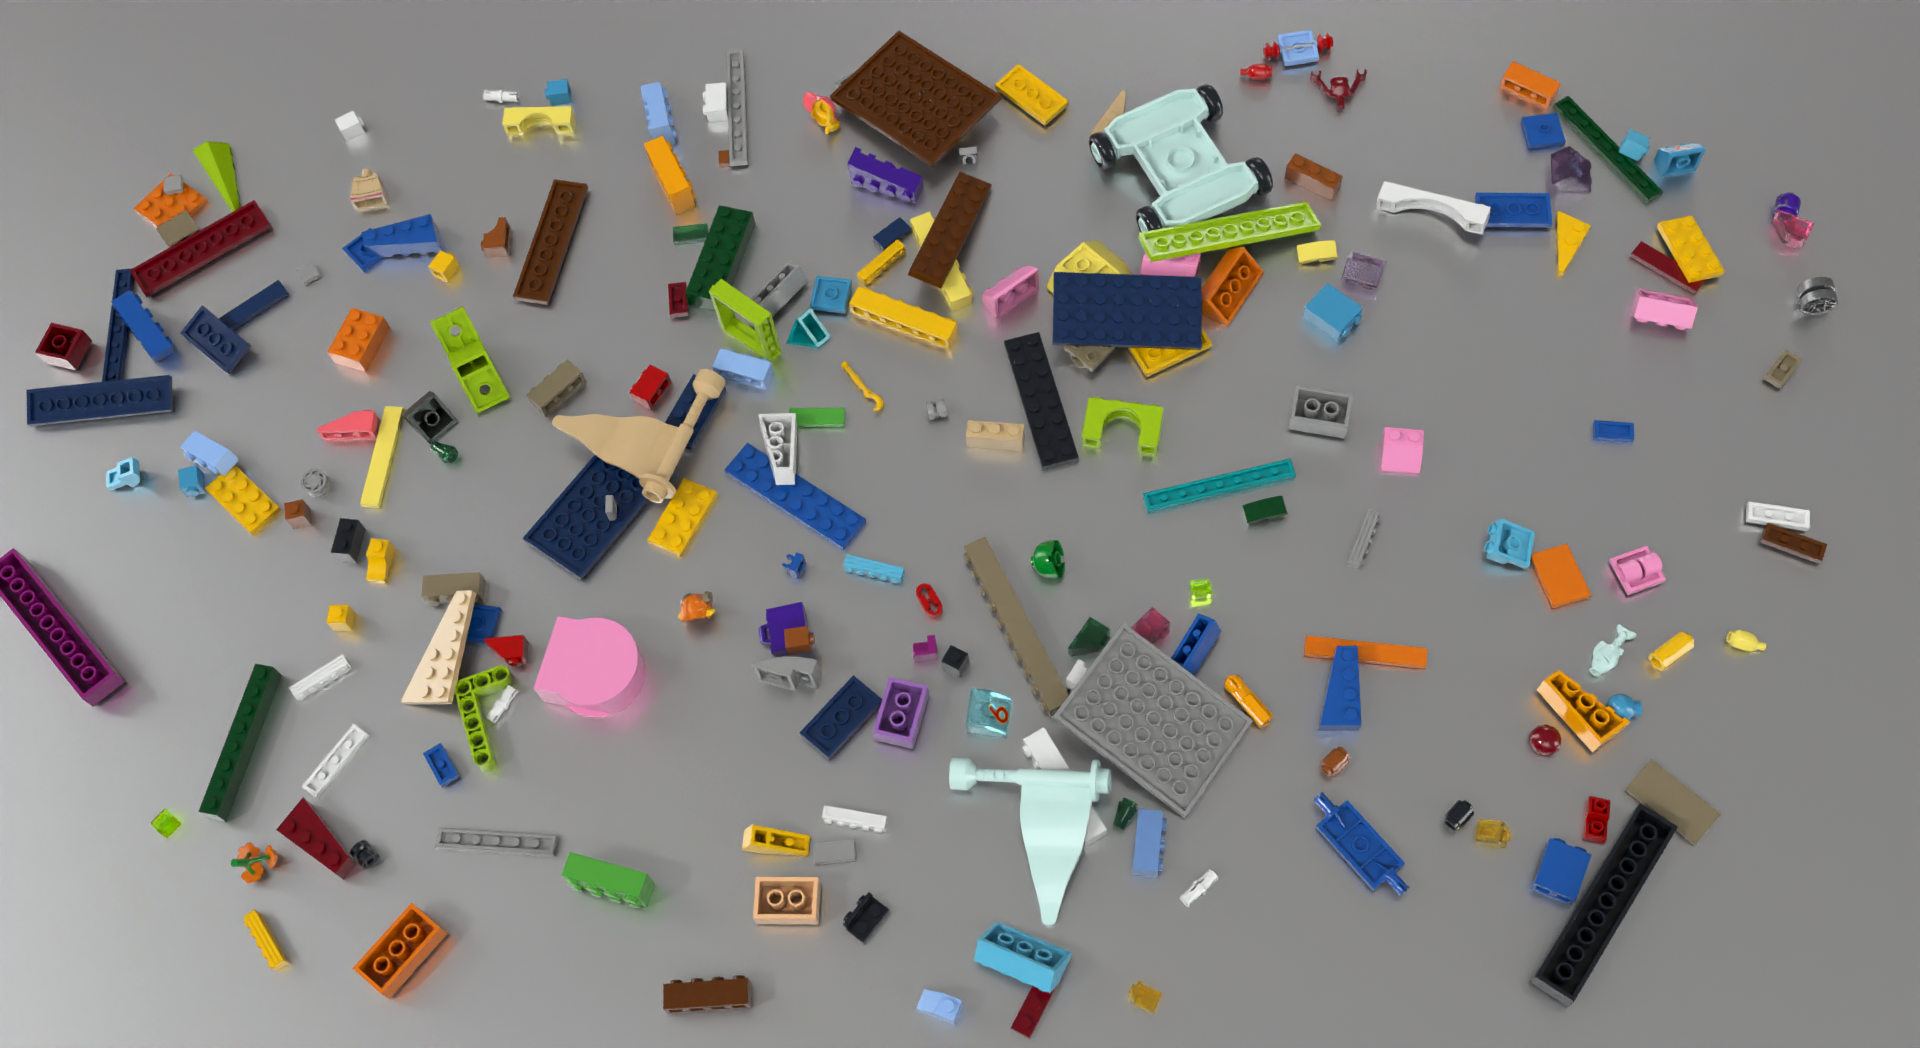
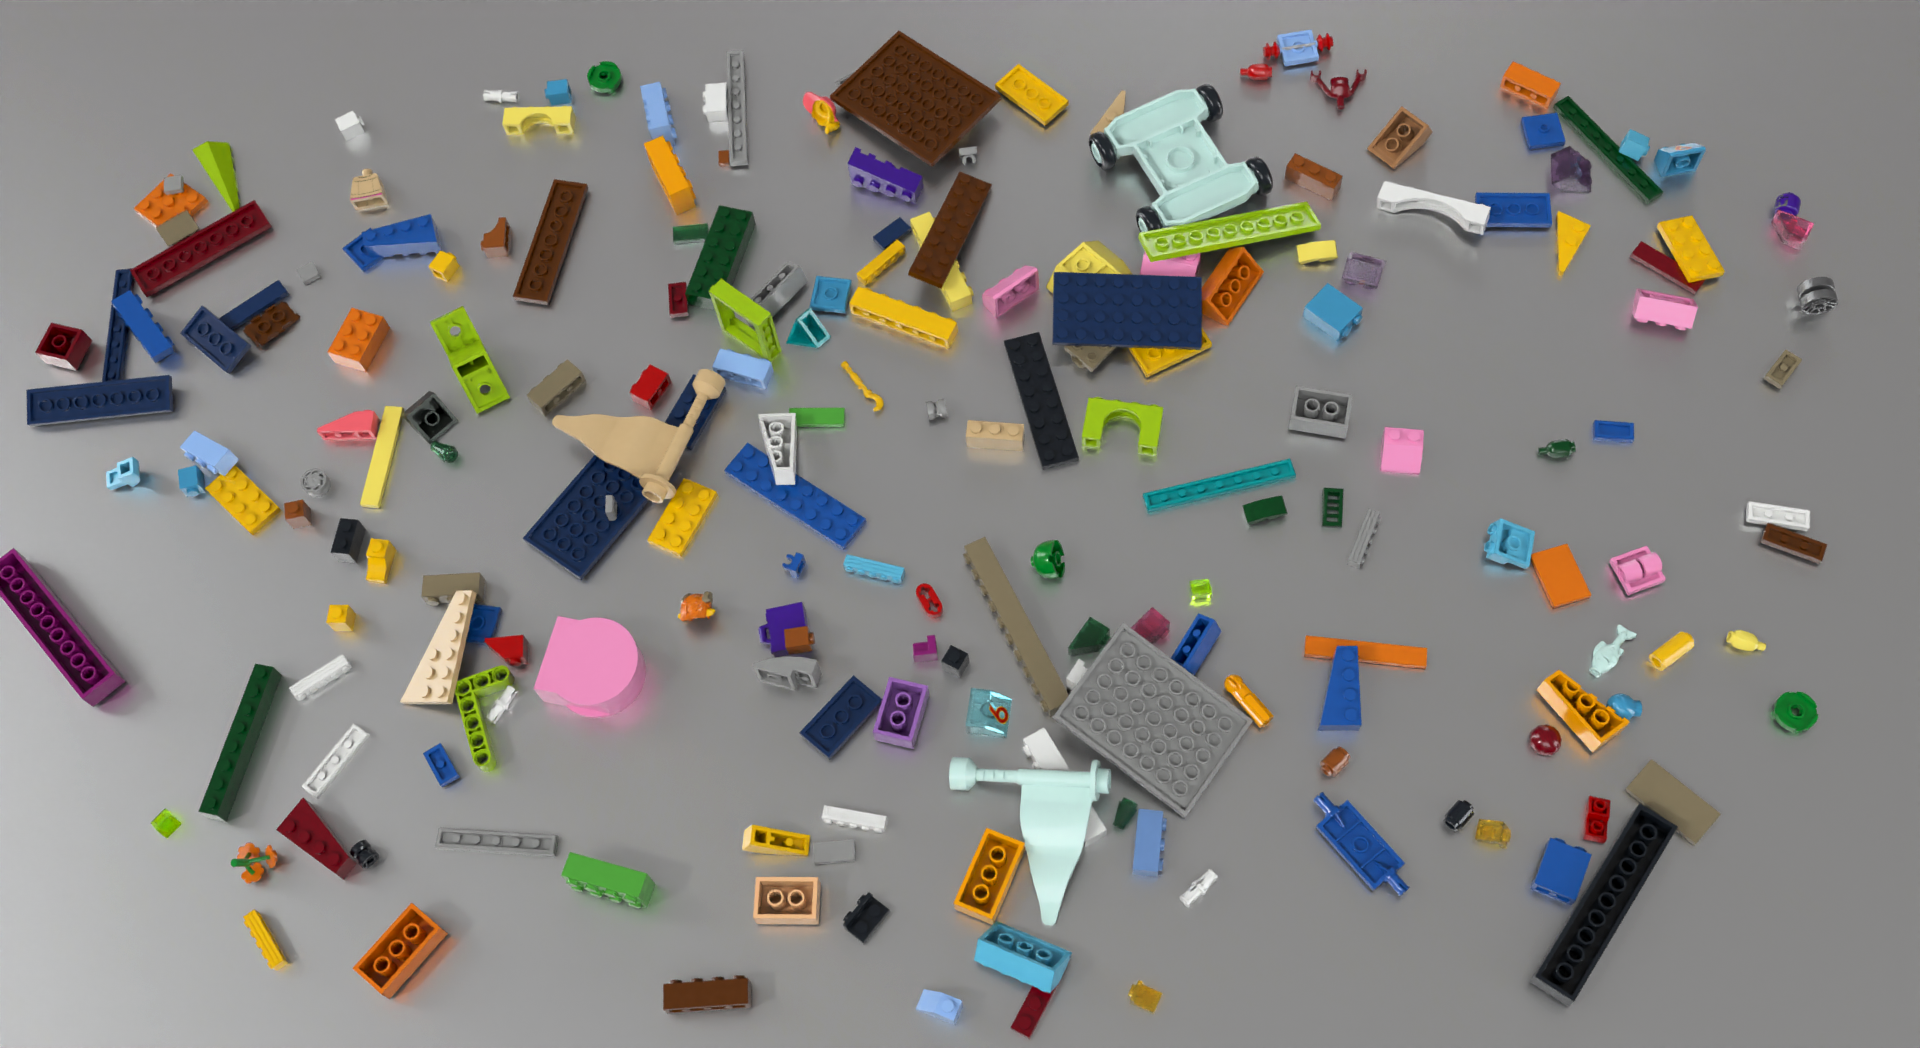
none -> reddish brown piece [243,301,300,347]
none -> green plate [587,61,622,93]
none -> light orange brick [953,828,1026,925]
none -> dark green slope [1322,488,1344,527]
none -> medium nougat slope [1367,106,1433,169]
none -> dark green plant [1538,439,1576,458]
none -> green plate [1772,691,1818,734]

